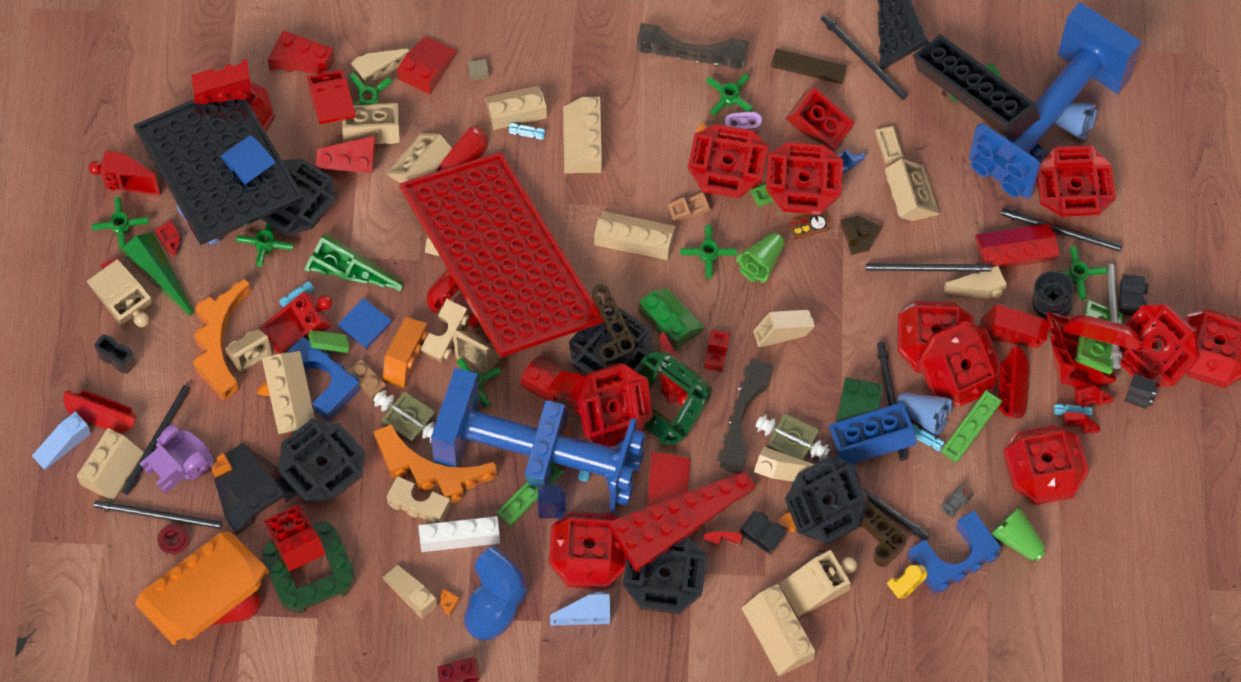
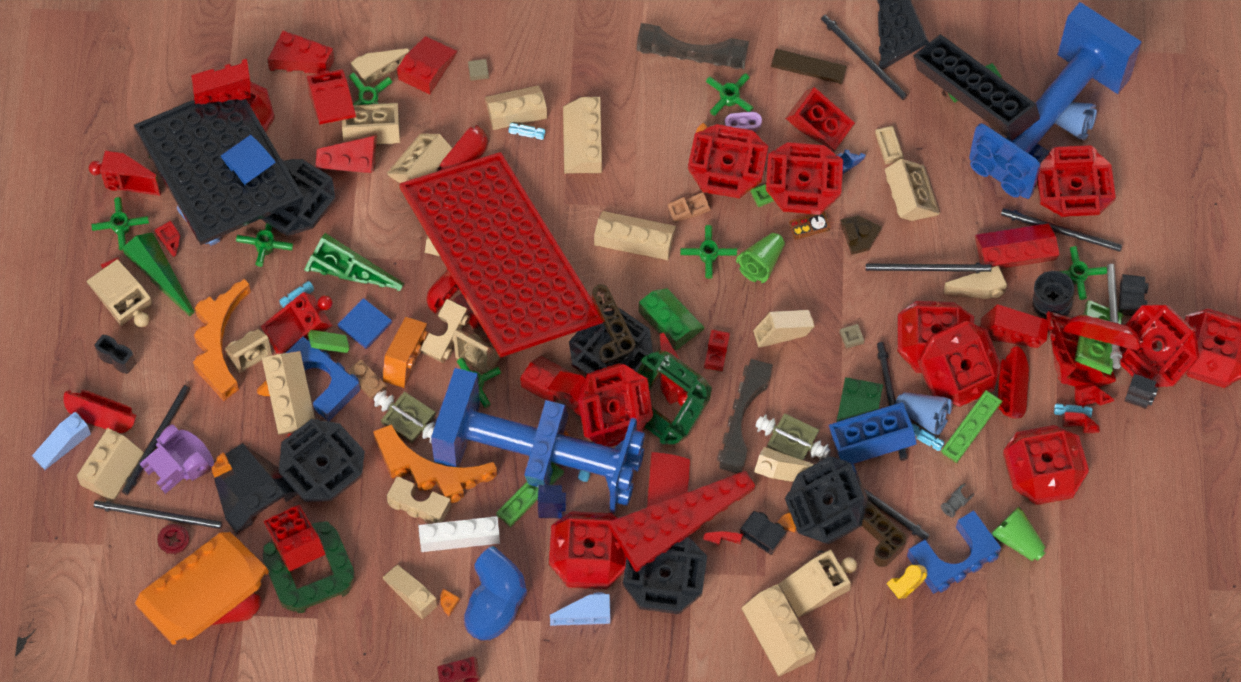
none -> dark tan tile [839,324,864,349]

